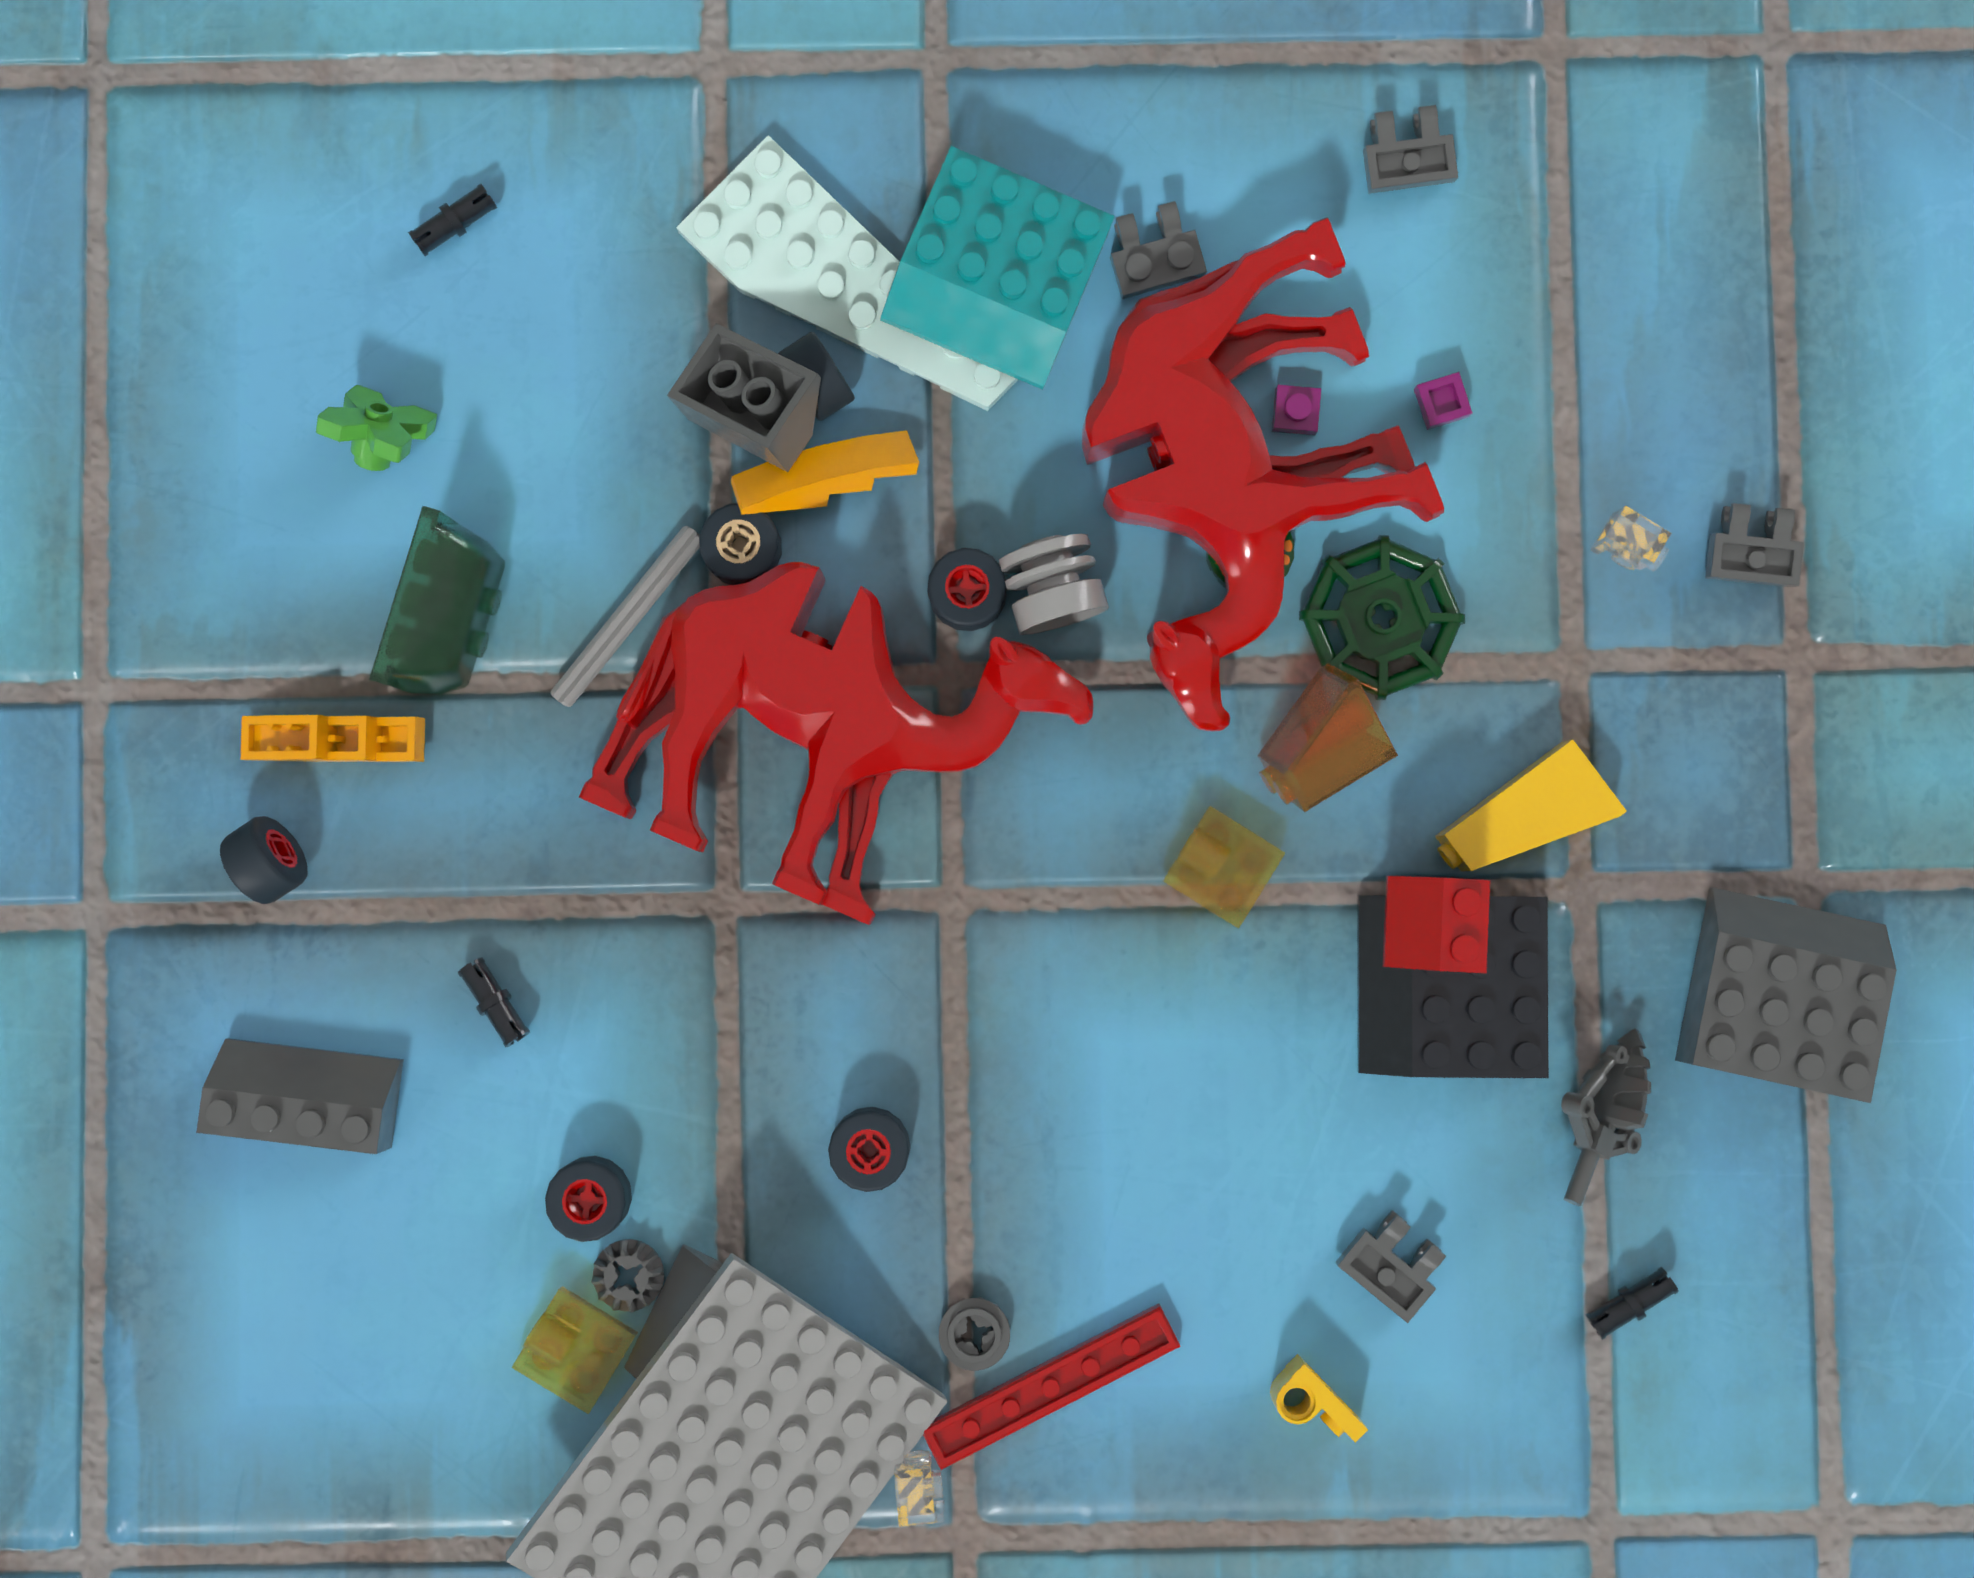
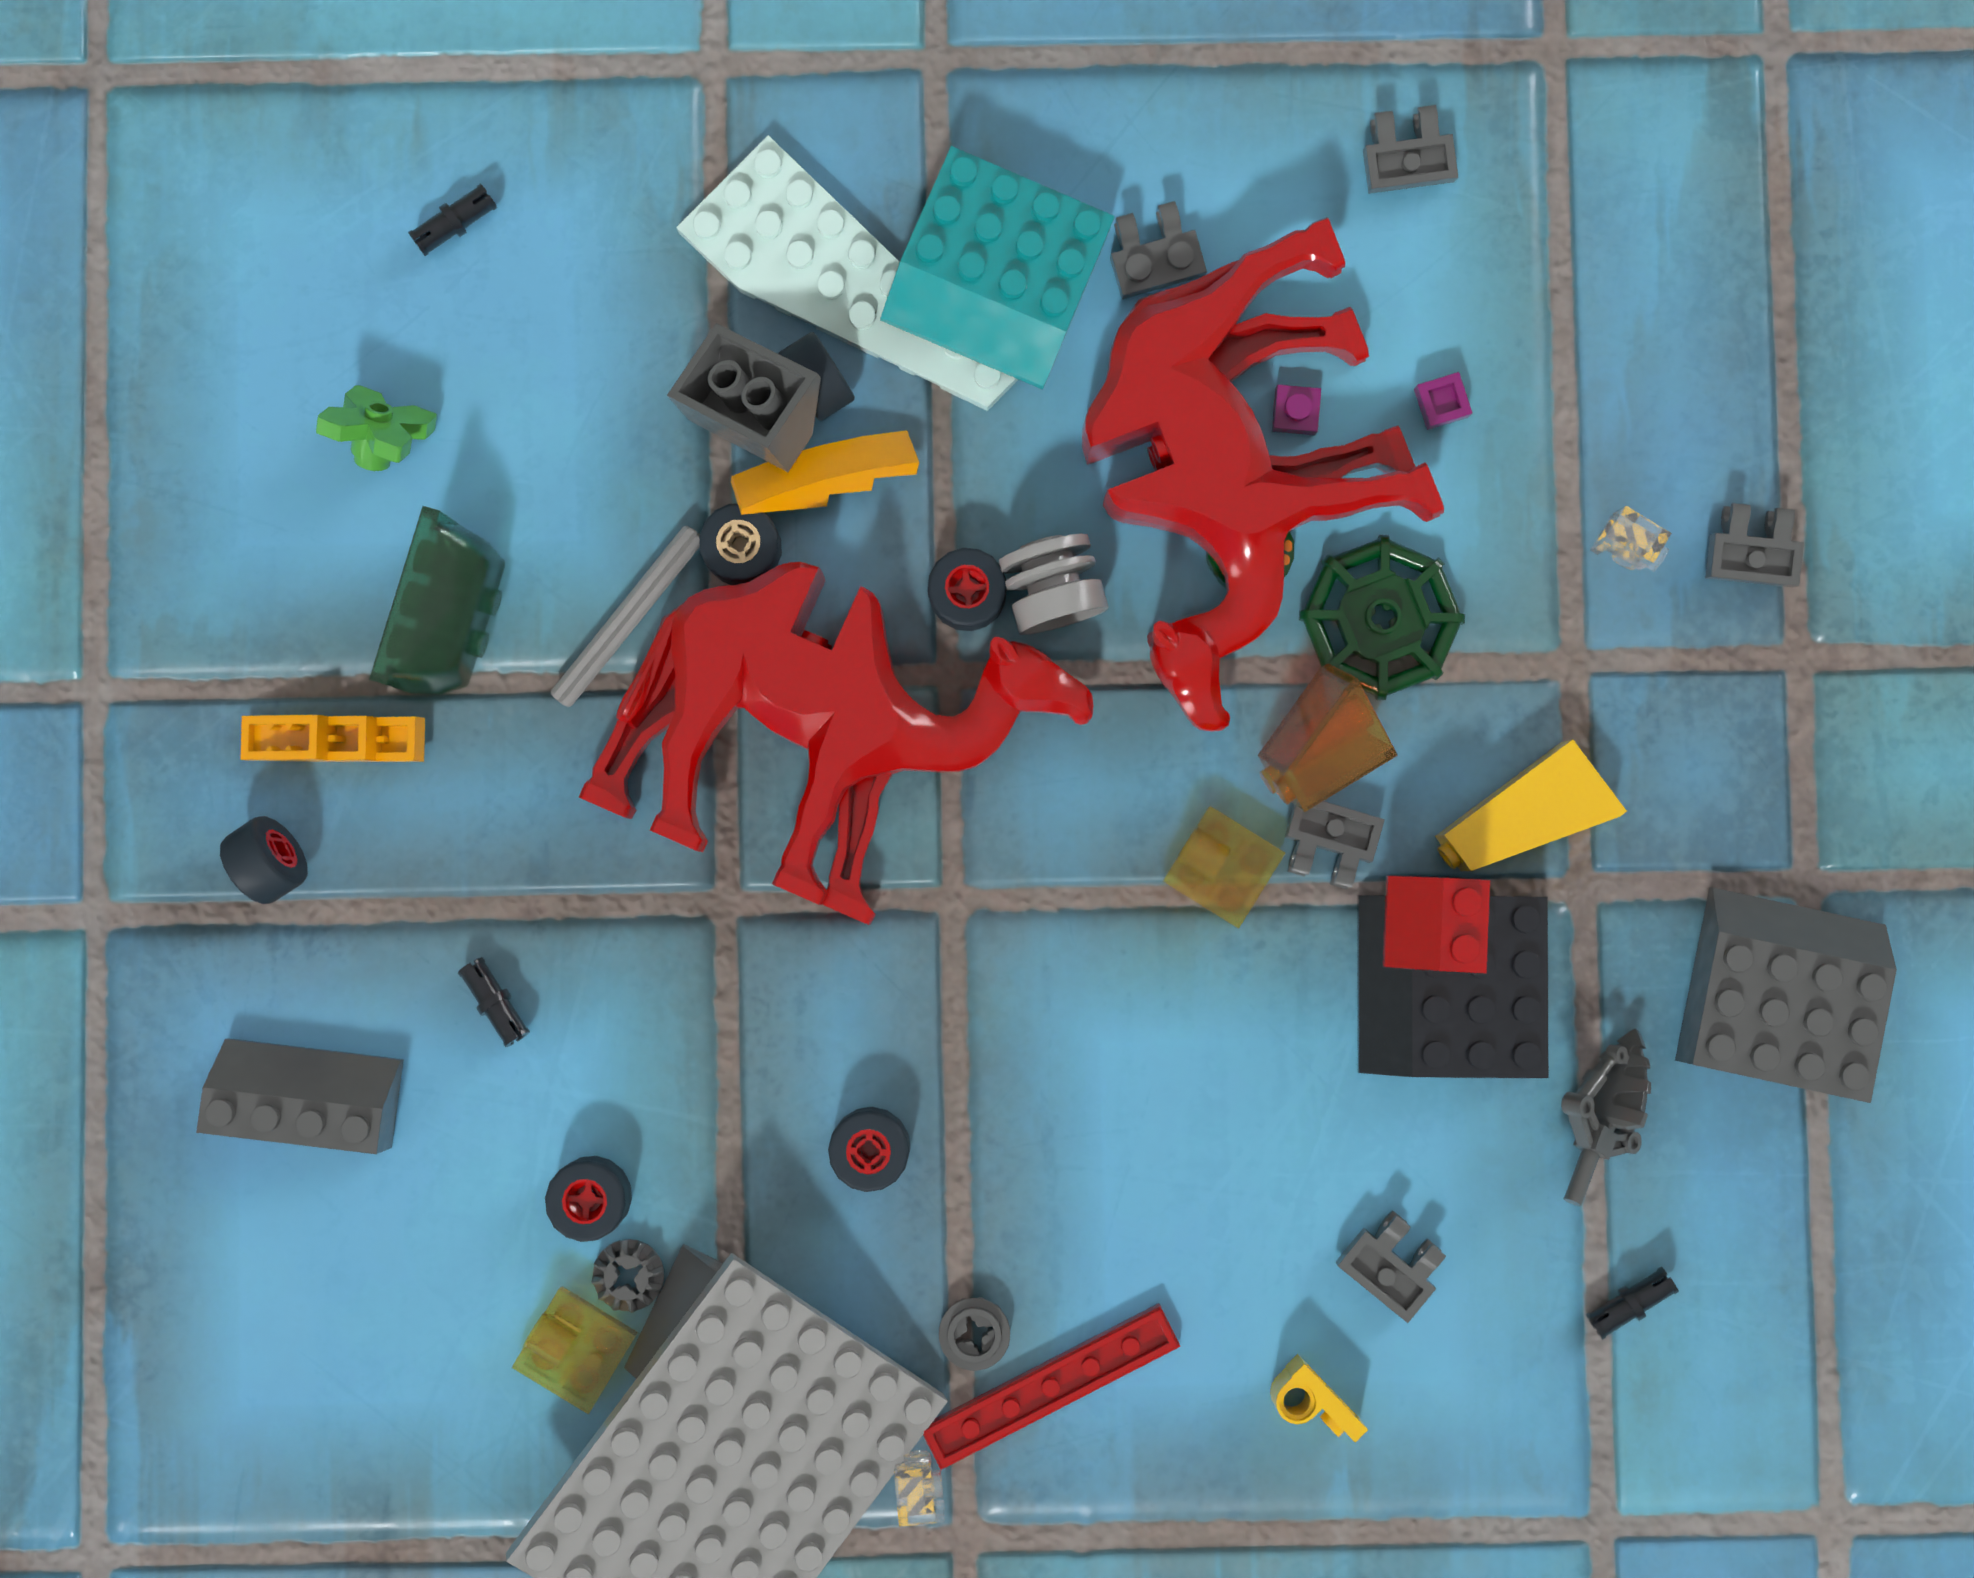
none -> dark grey plate [1285,794,1385,890]

